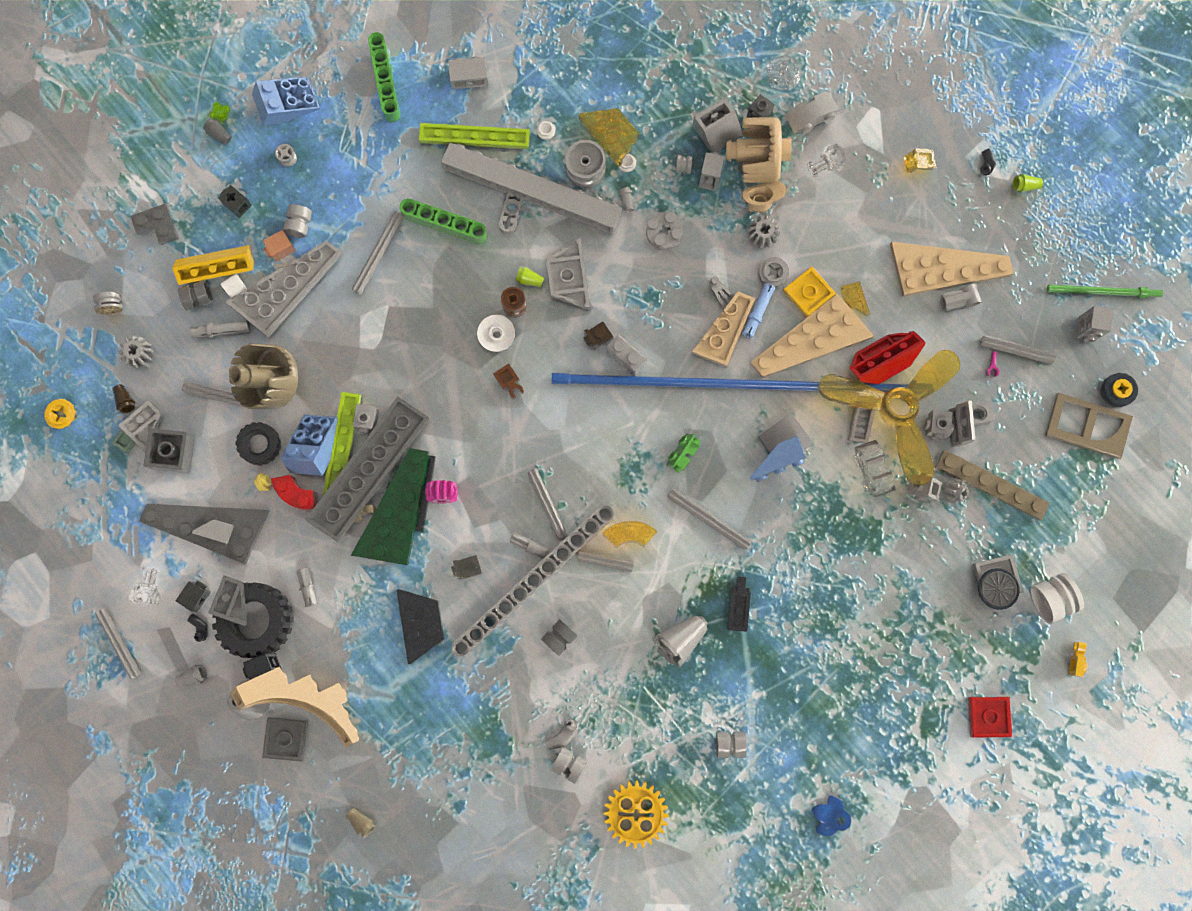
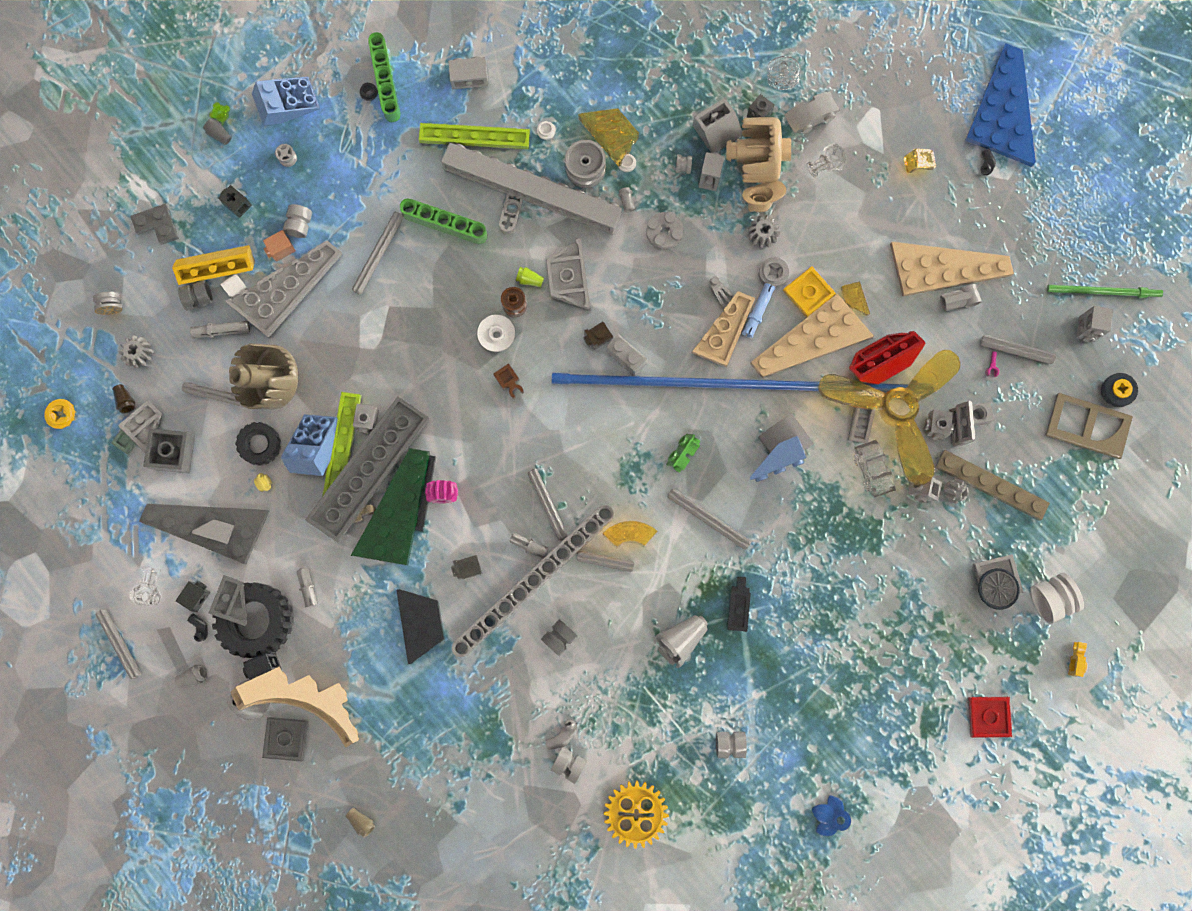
red brick [271,475,319,512] -> none
lime cone [1012,174,1043,193] -> none
none -> black plate [359,82,378,101]
none -> blue wing [965,43,1036,167]

